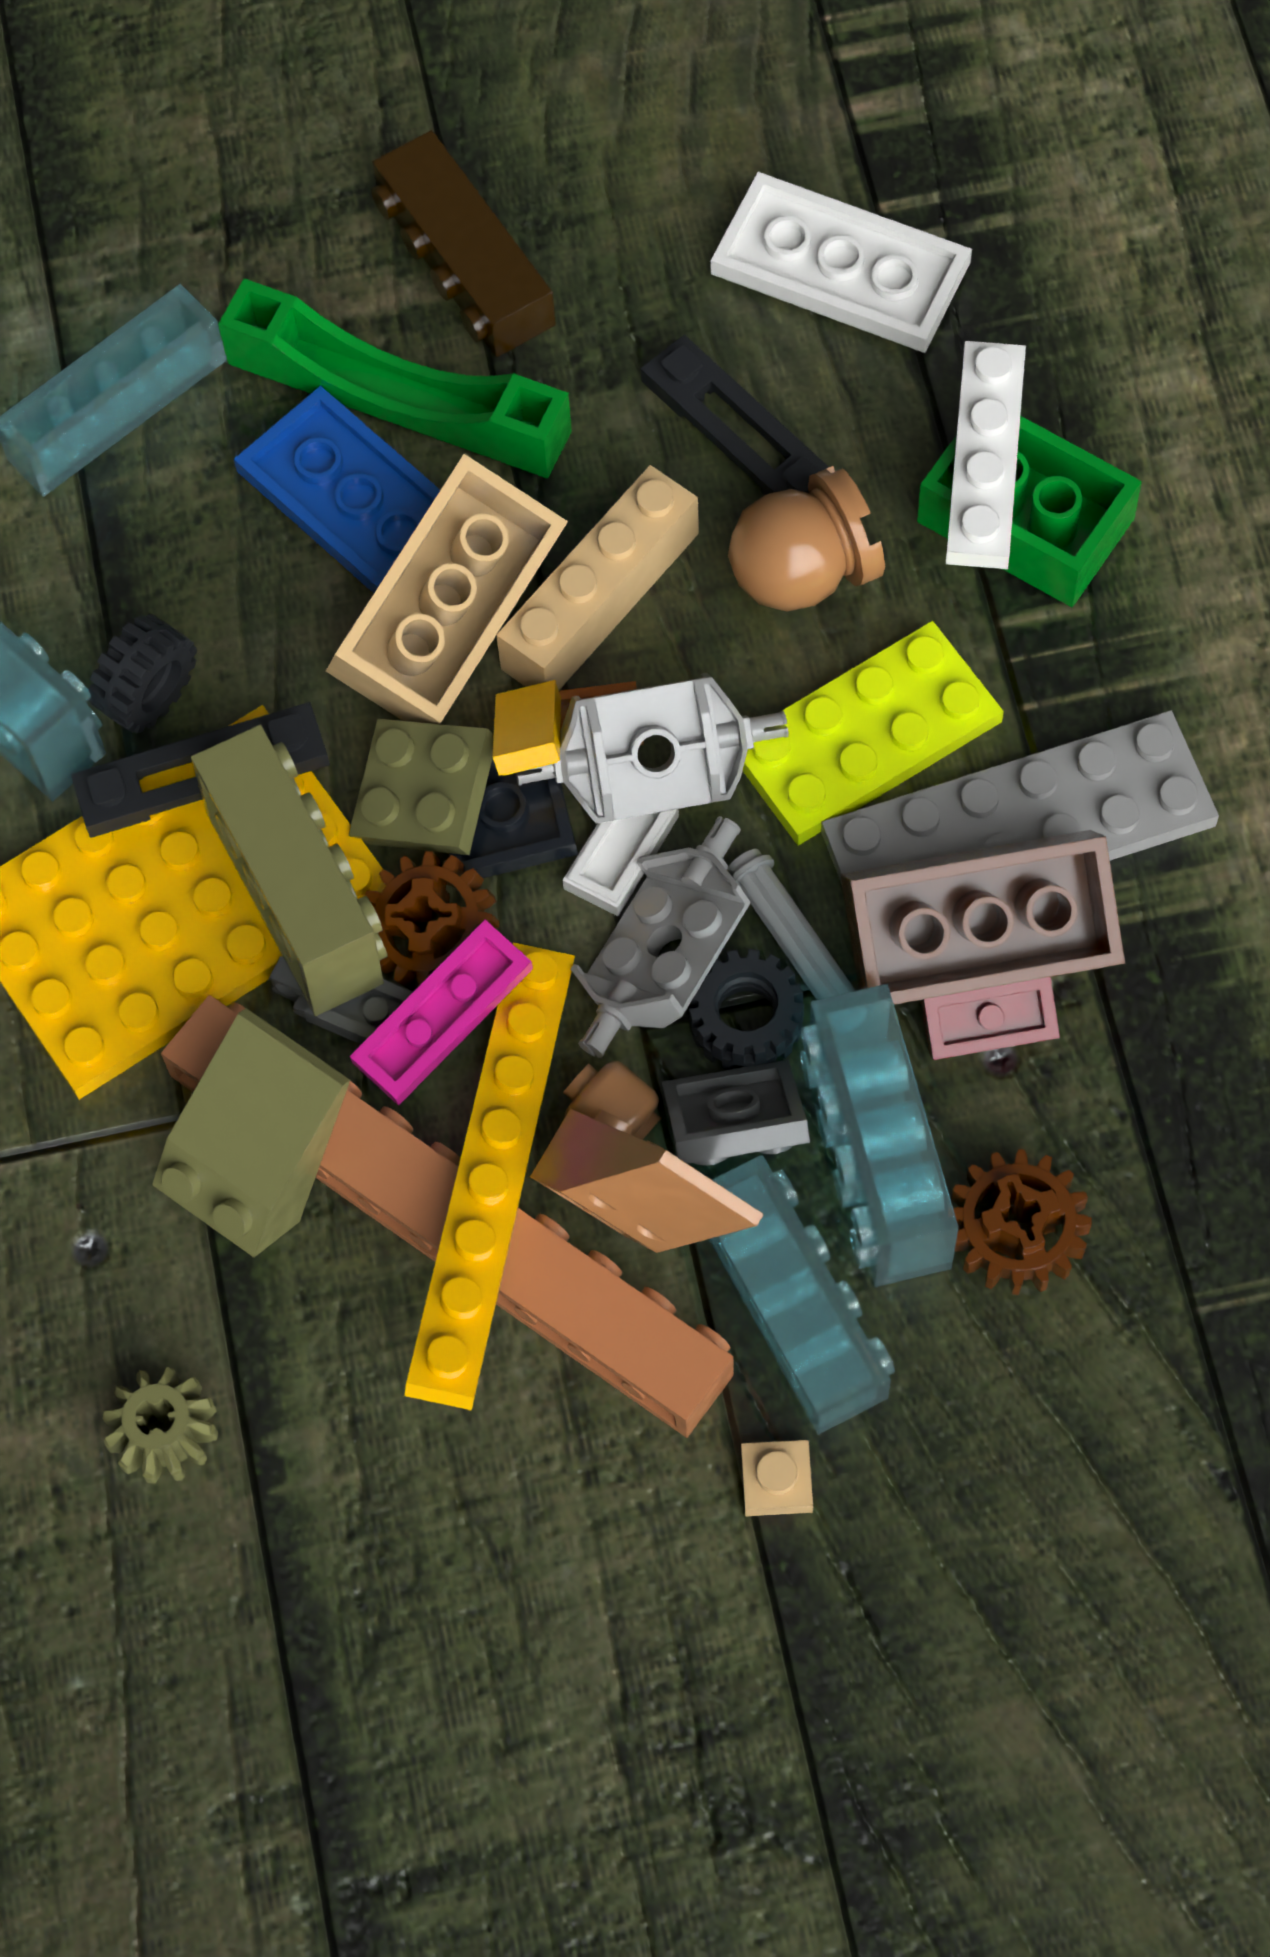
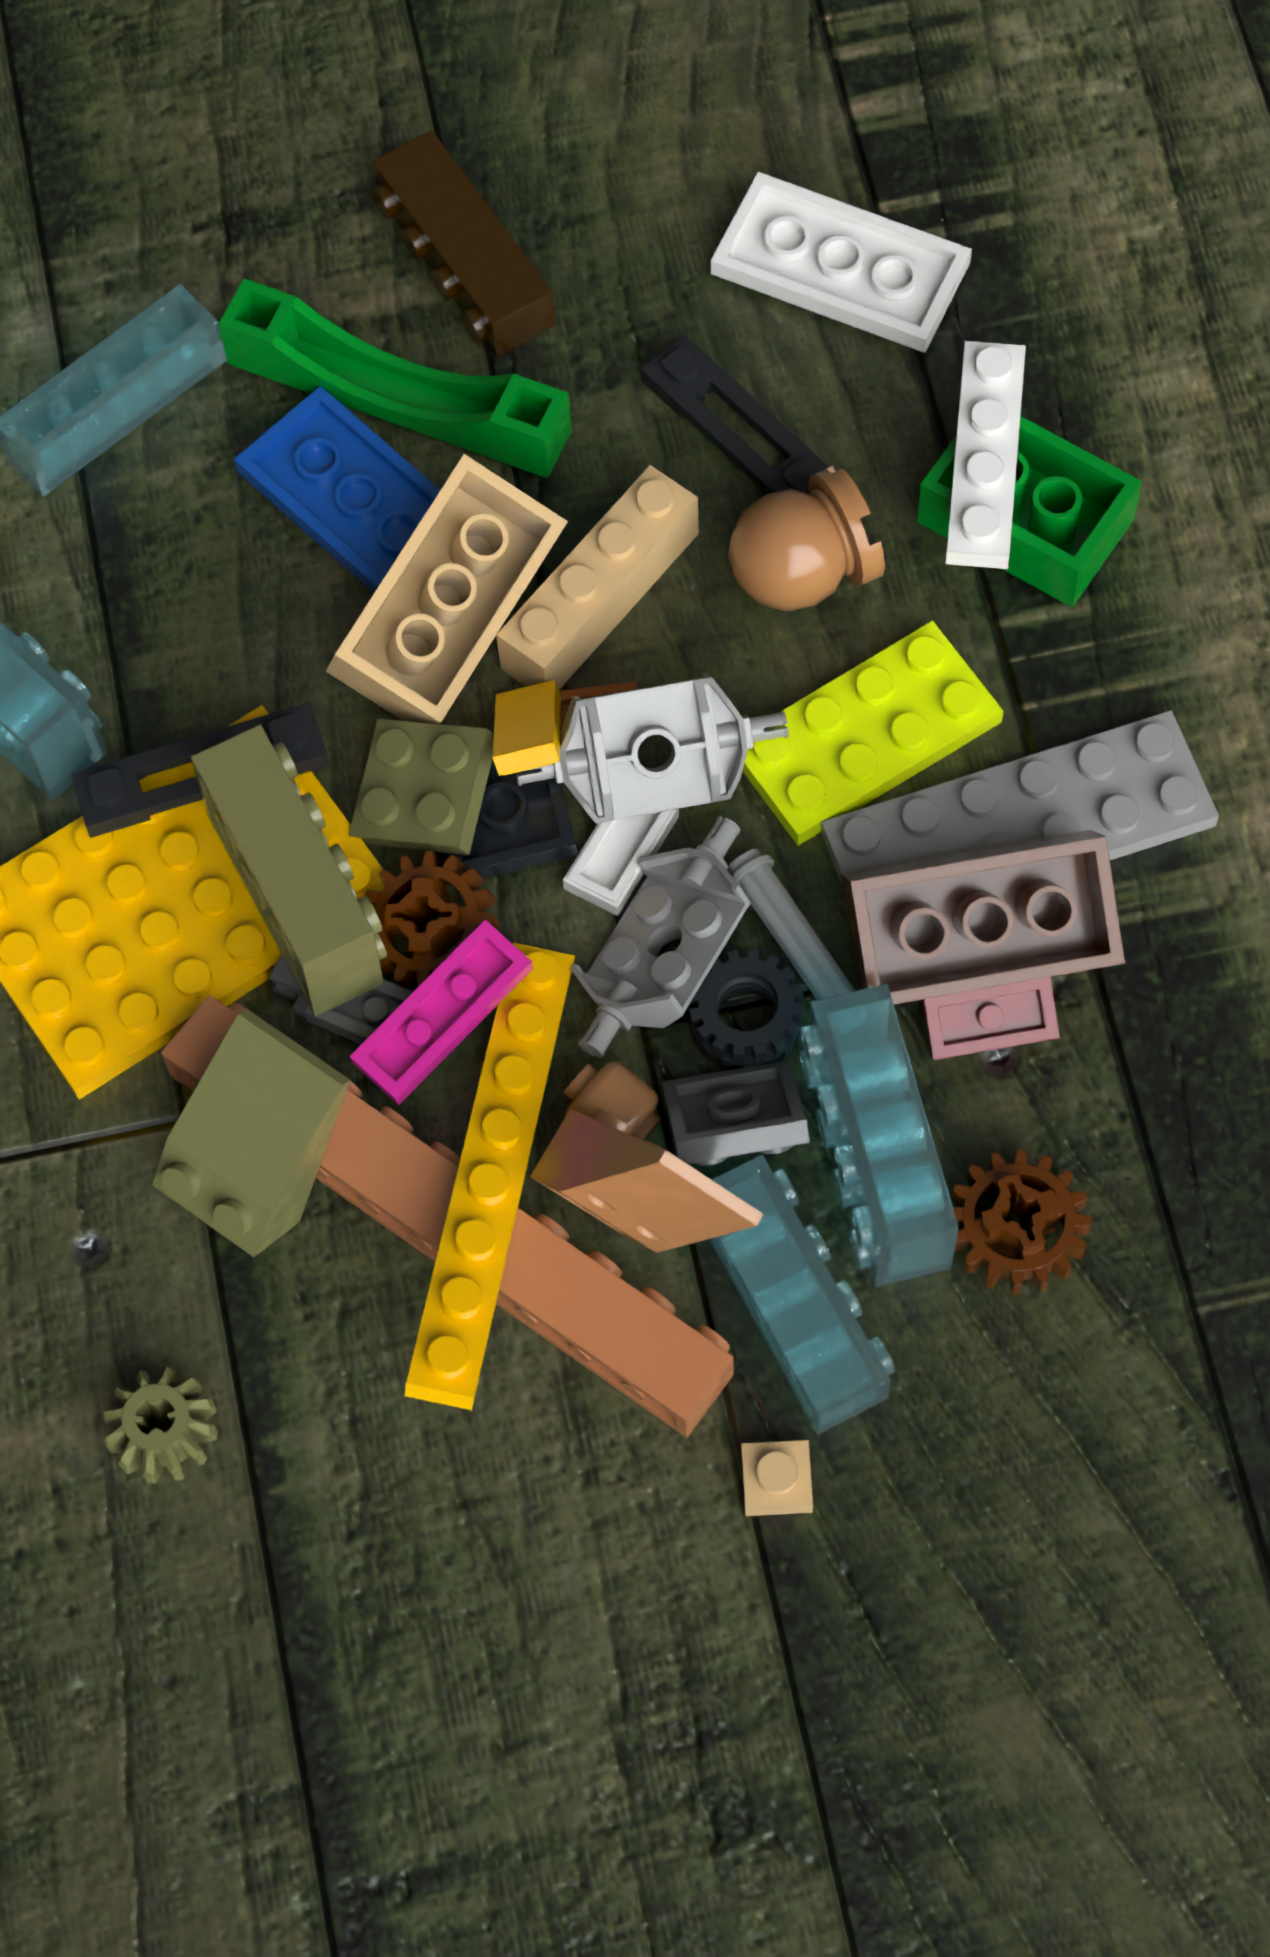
black tyre [88,614,197,733] -> none

